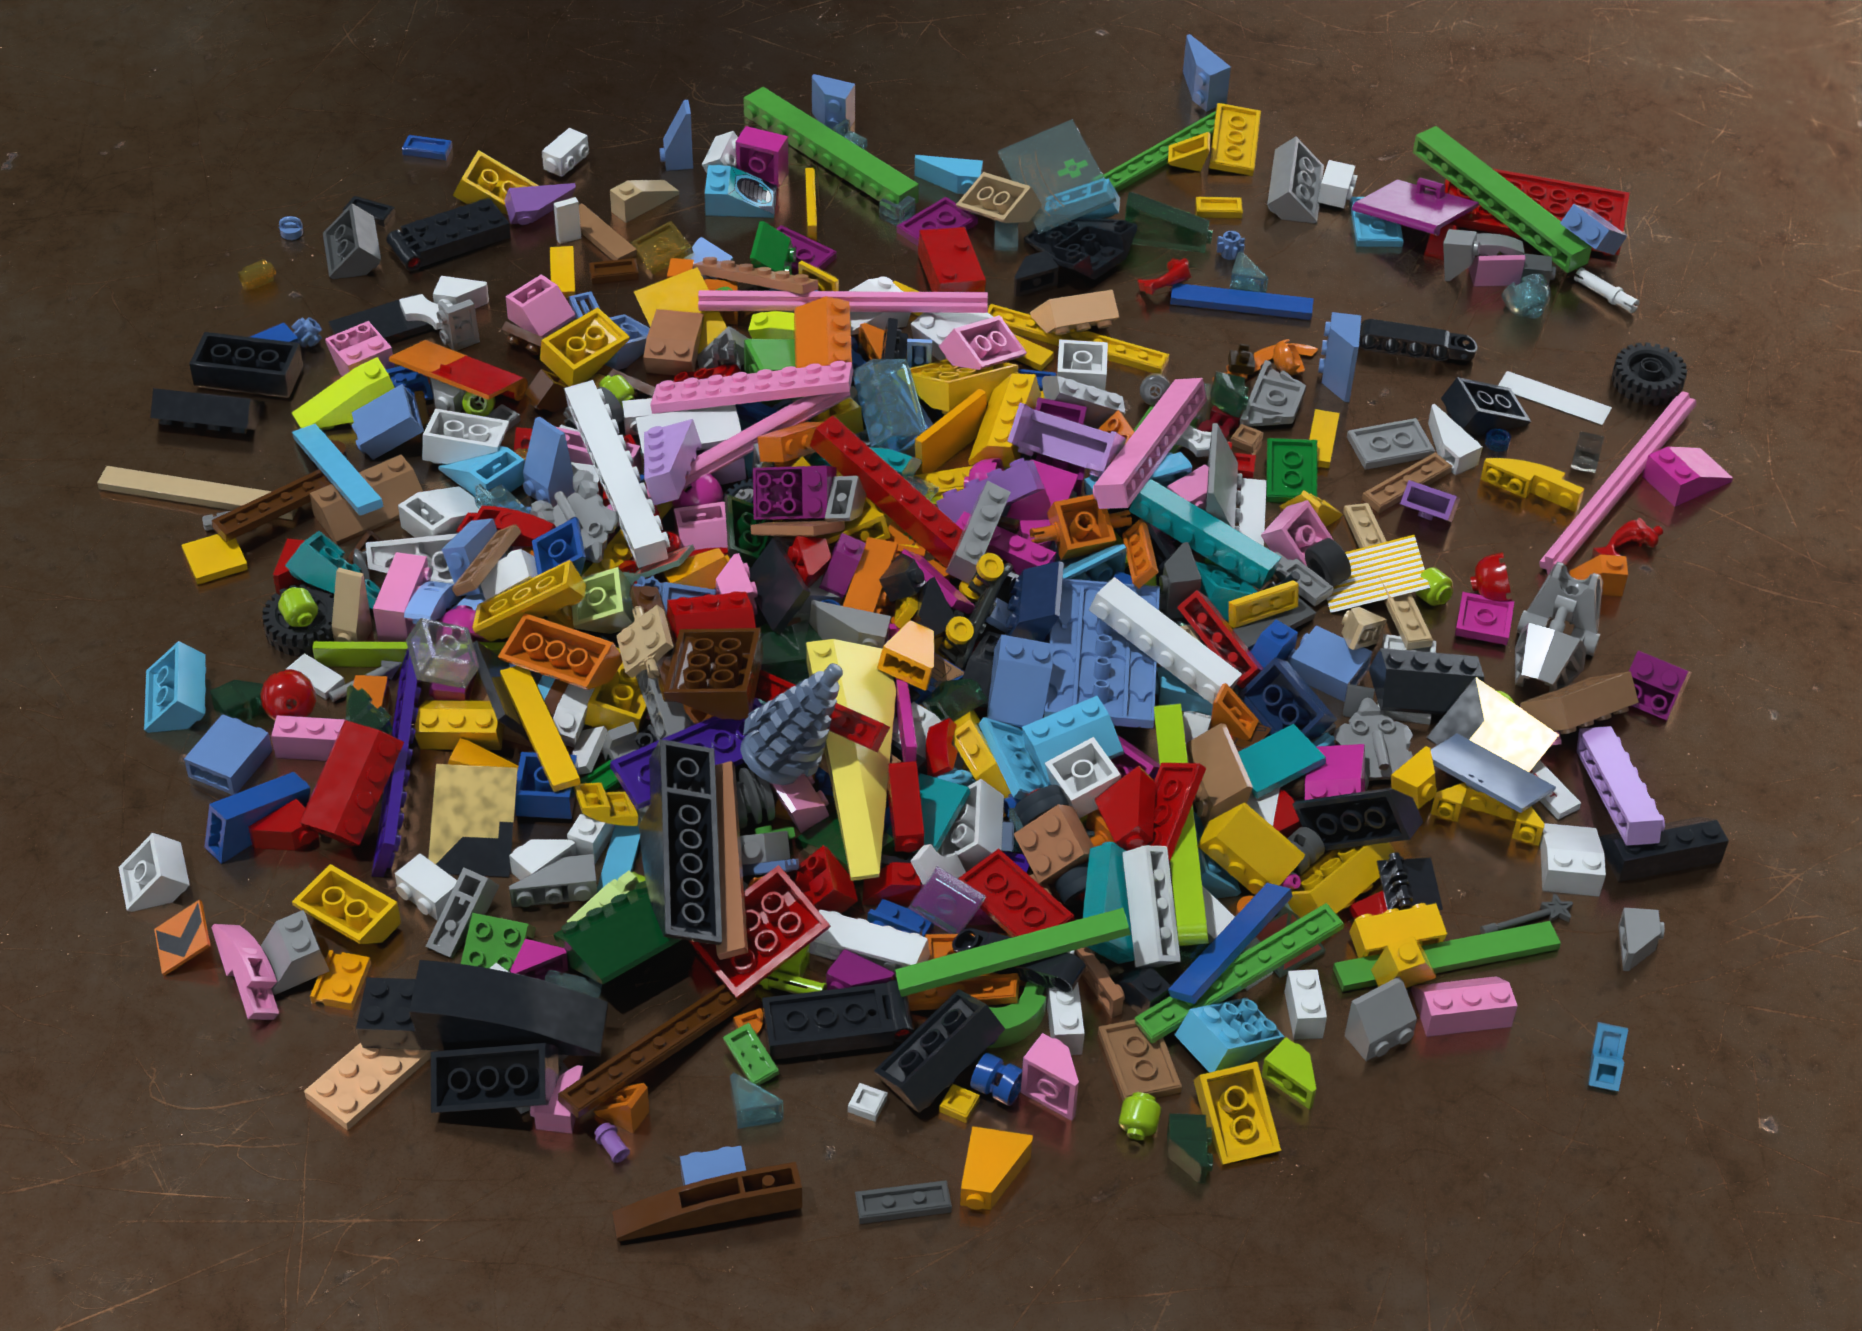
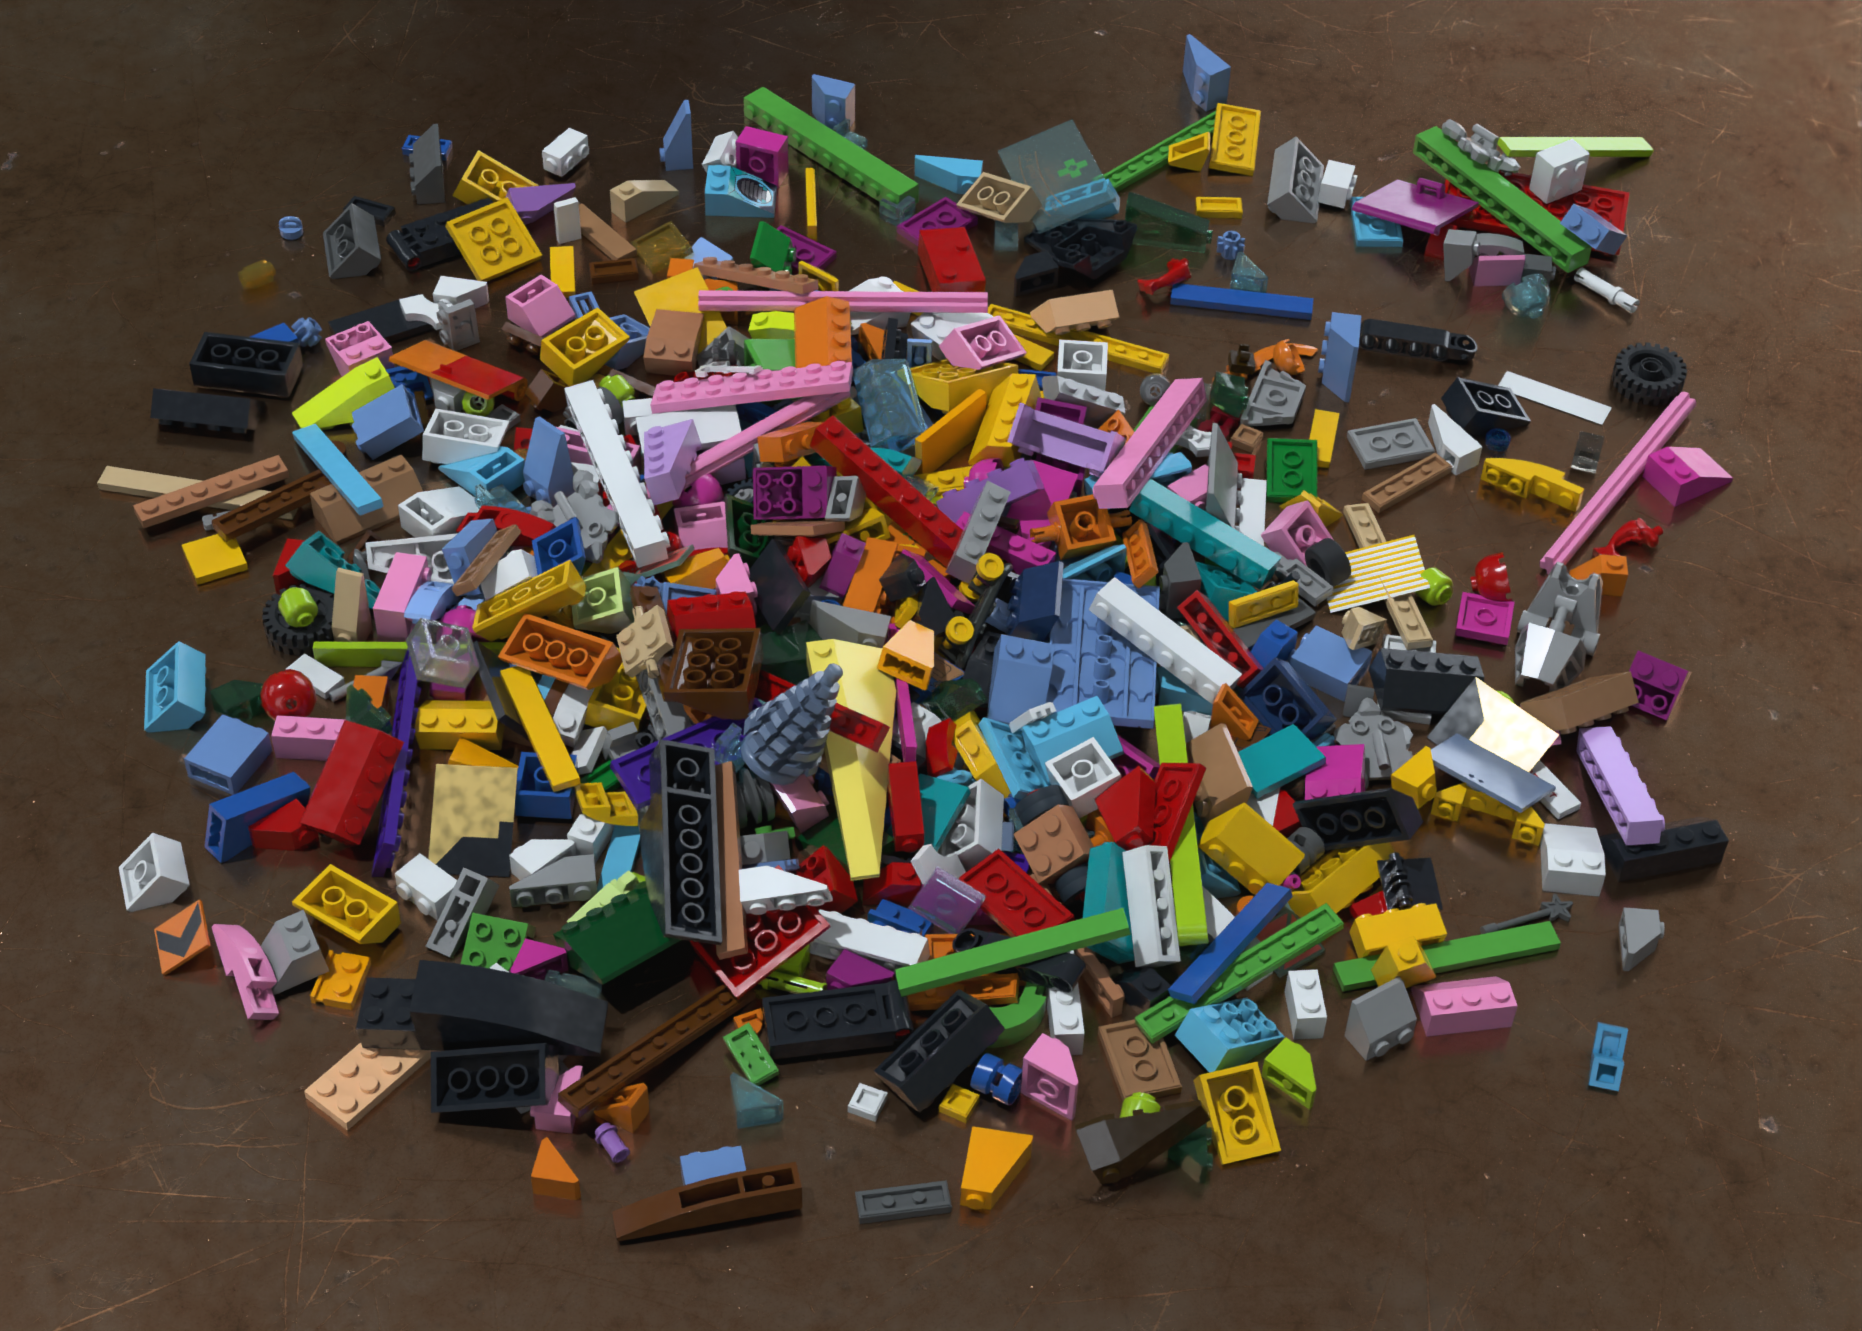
medium lavender brick [1400,480,1460,522] -> none
none -> nougat plate [133,455,289,528]
none -> dark grey slope [409,124,445,205]
none -> yellow plate [445,197,542,282]
none -> orange slope [531,1137,581,1200]
none -> white piece [695,361,763,377]
none -> clear light blue bracket [714,723,745,773]
none -> white slope [739,866,833,915]
none -> white tile [1009,702,1056,733]
none -> dark brown wedge [1075,1100,1211,1185]
none -> light grey shield [1442,119,1521,176]
none -> tile [1497,137,1654,157]
none -> white brick [1529,139,1590,204]

